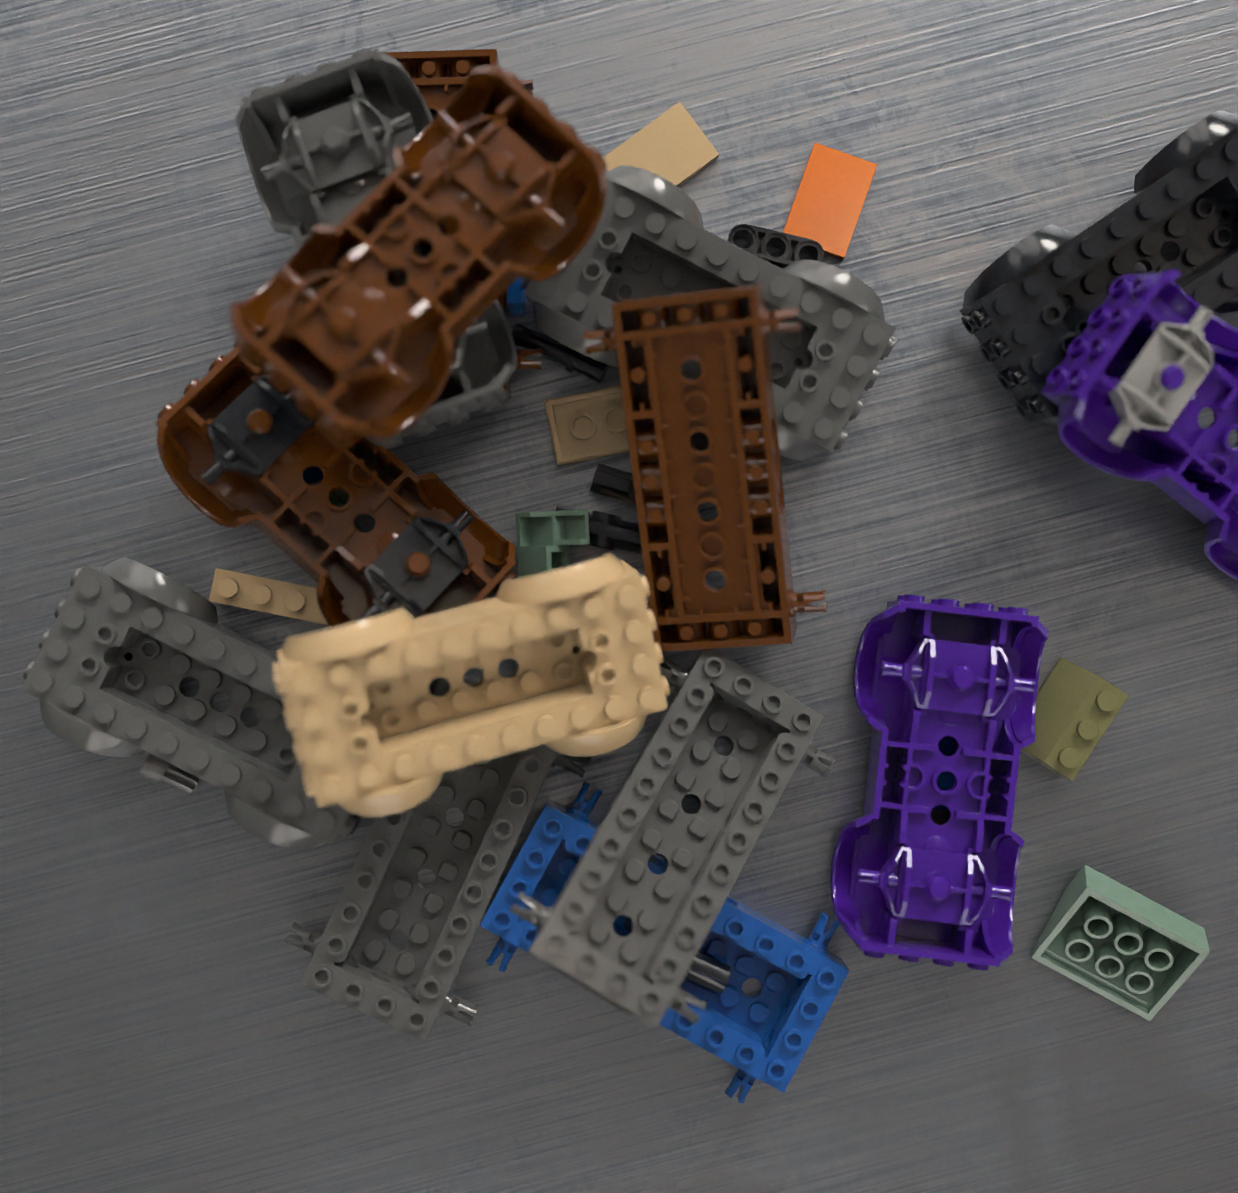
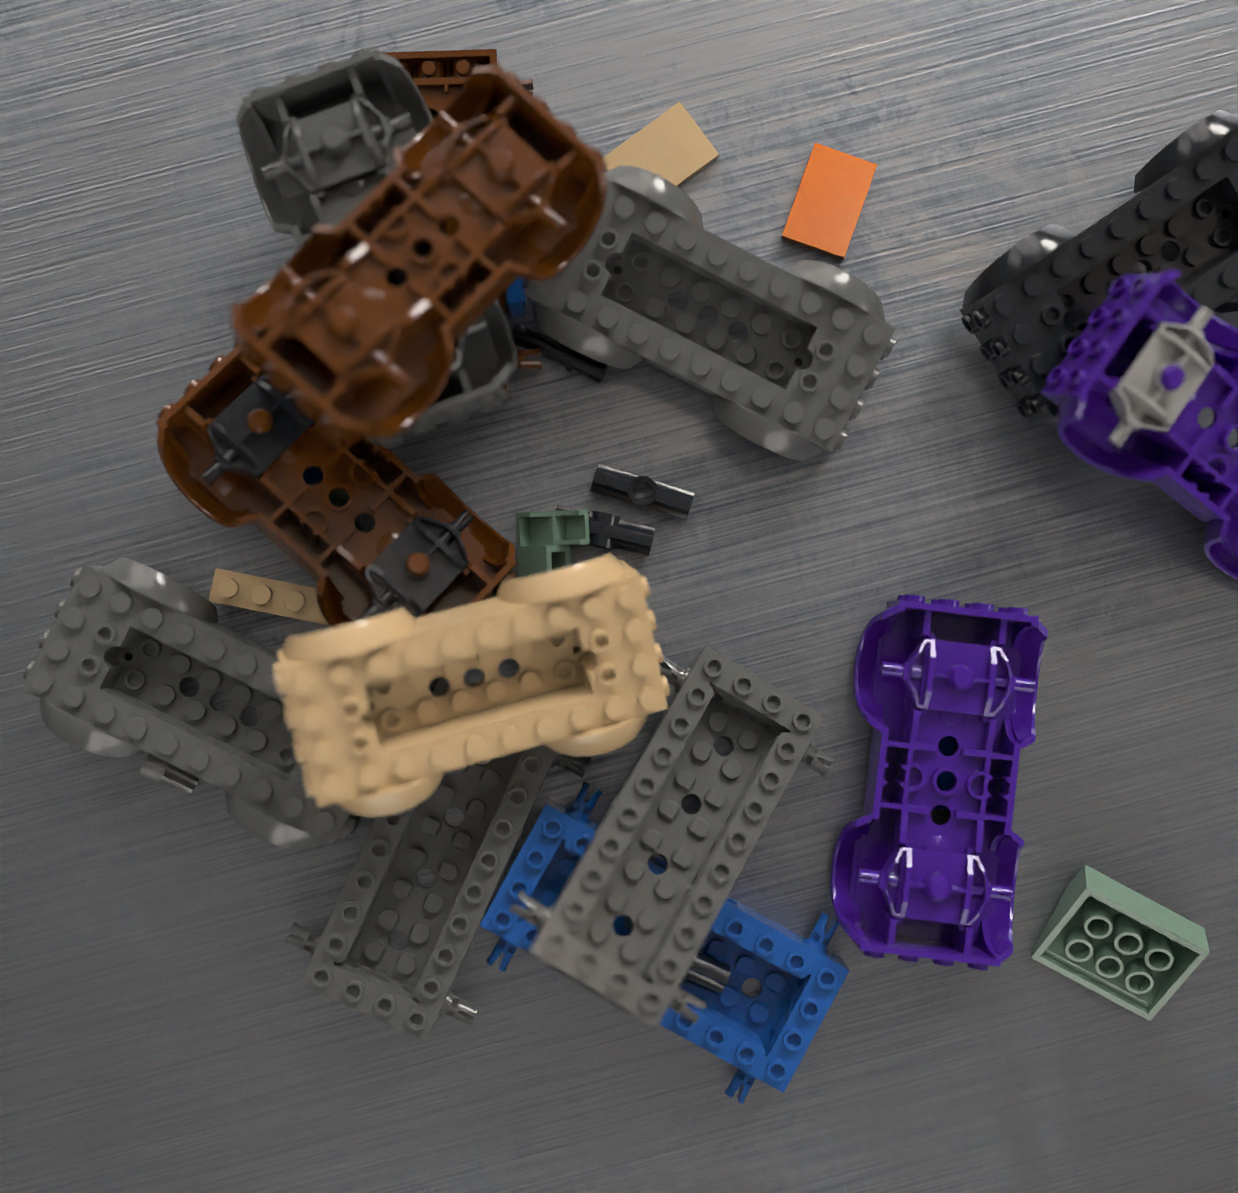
tan tile [544,385,630,467] -> none
reddish brown piece [584,284,827,651] -> none
black beam [727,224,824,269] -> none
olive slope [1020,657,1129,781] -> none

